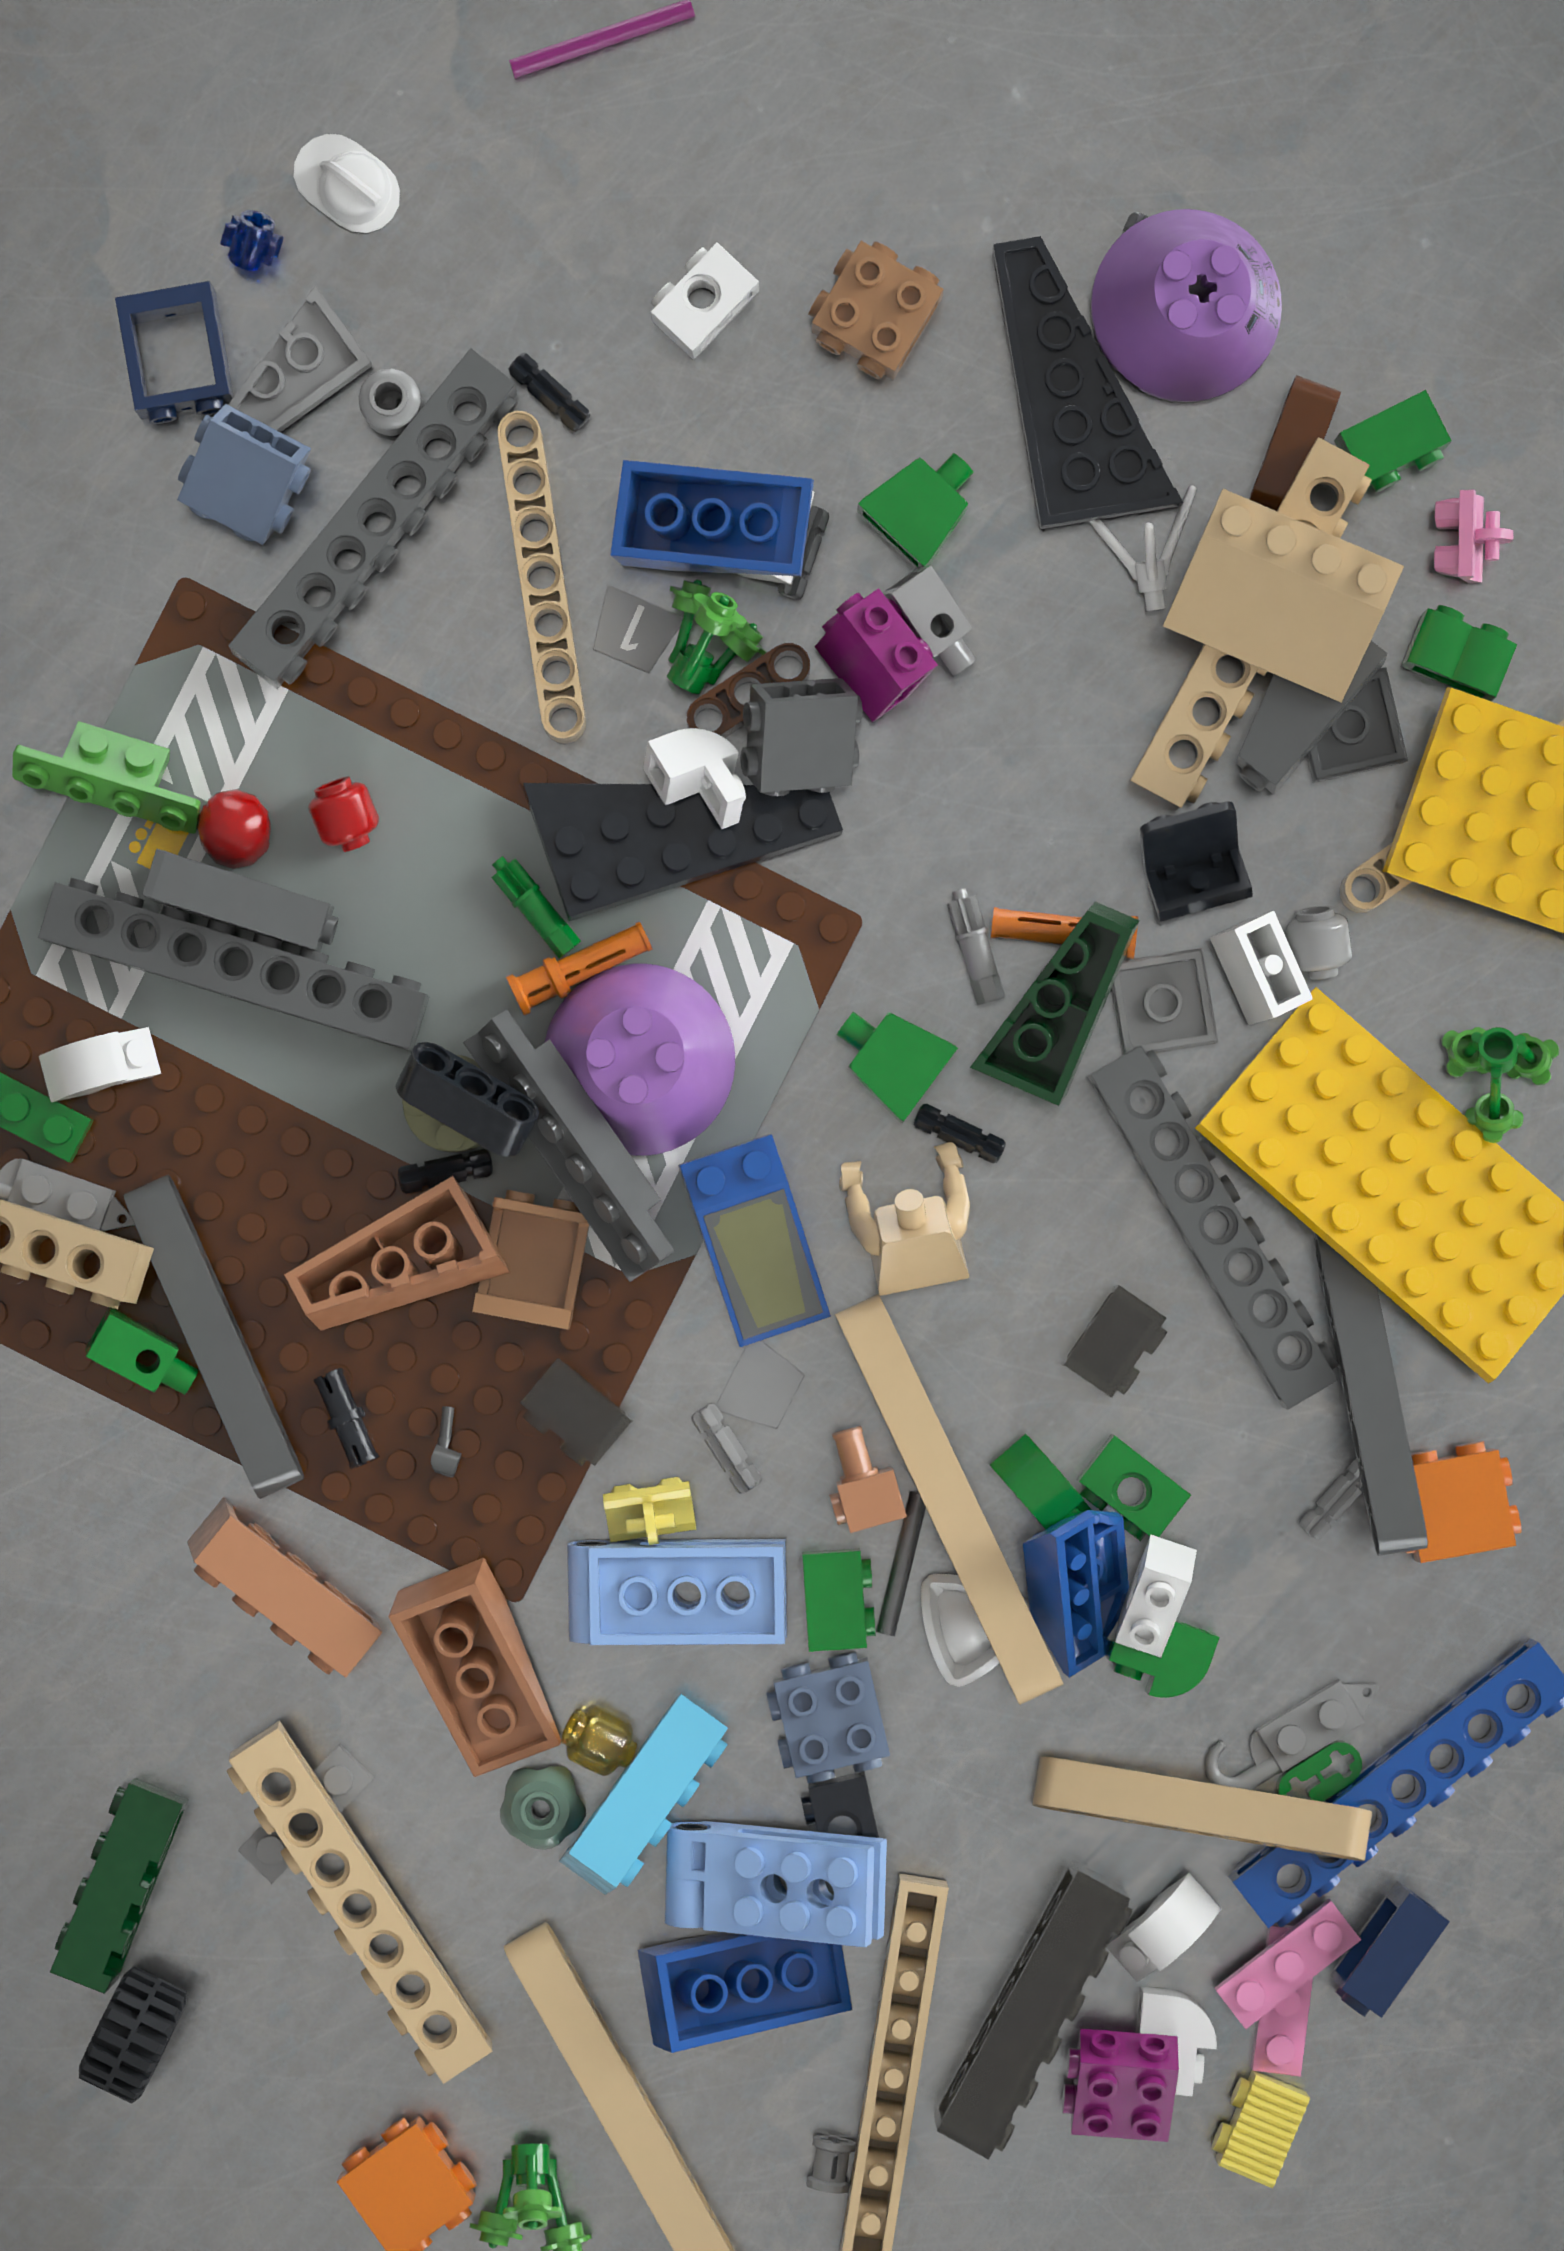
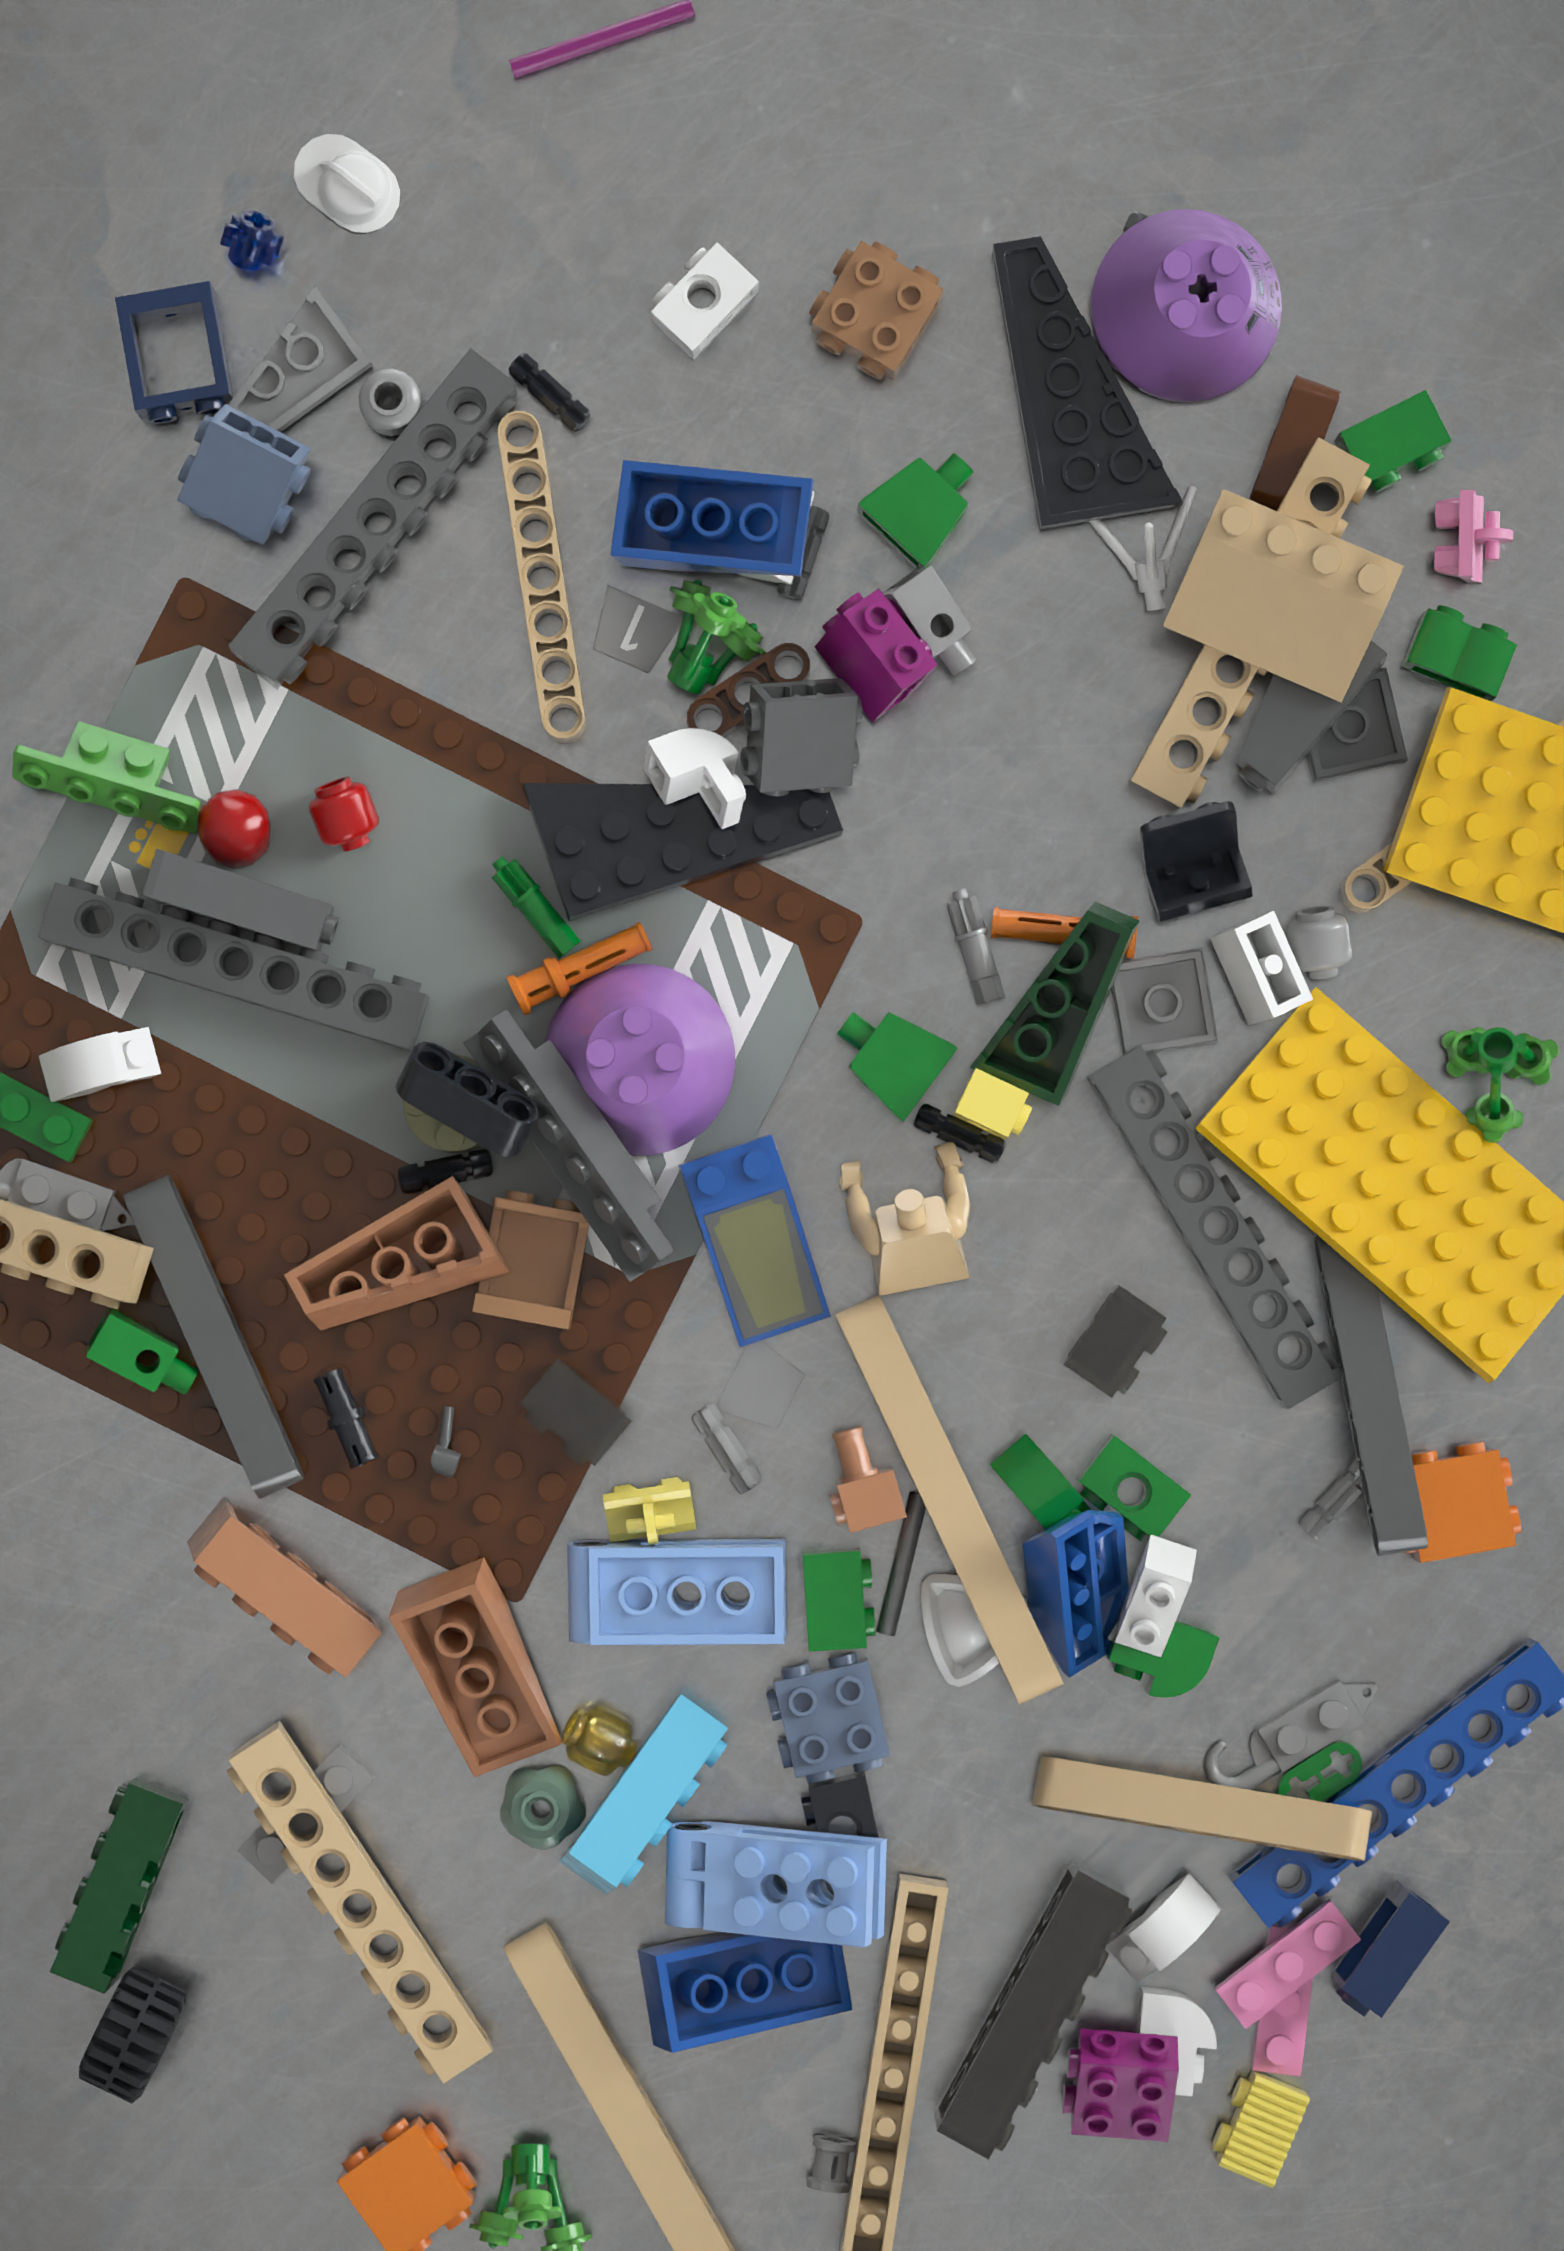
none -> light yellow brick [952,1068,1033,1140]

